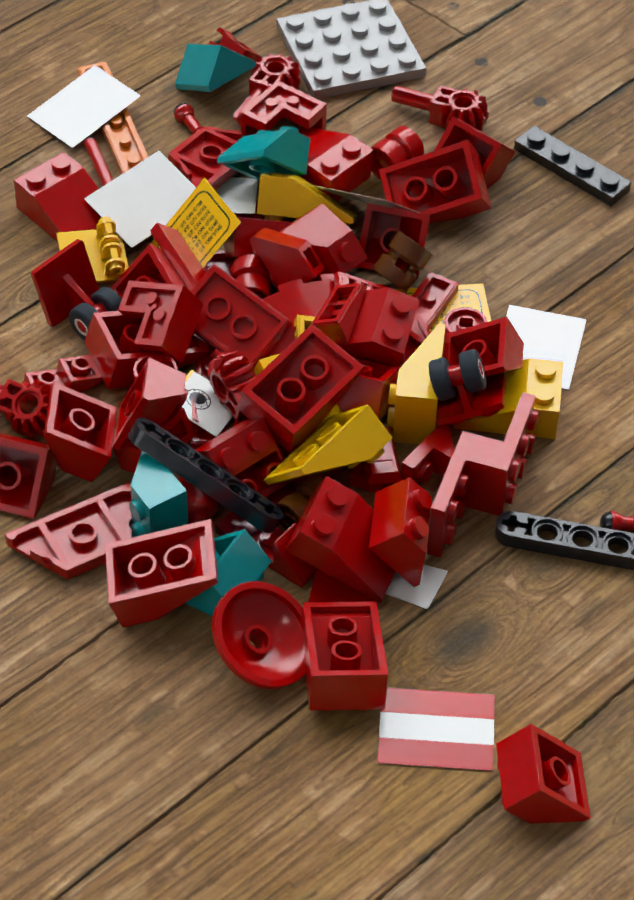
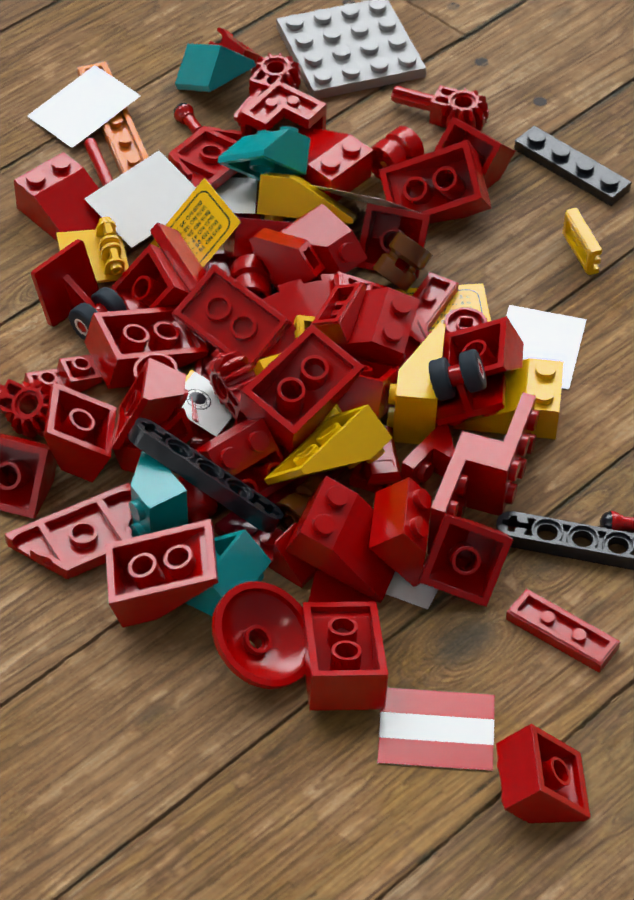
red panel [118,280,204,363] -> none
none -> red slope [418,513,513,607]
none -> red tile [506,588,620,673]
none -> yellow tile [563,208,602,275]

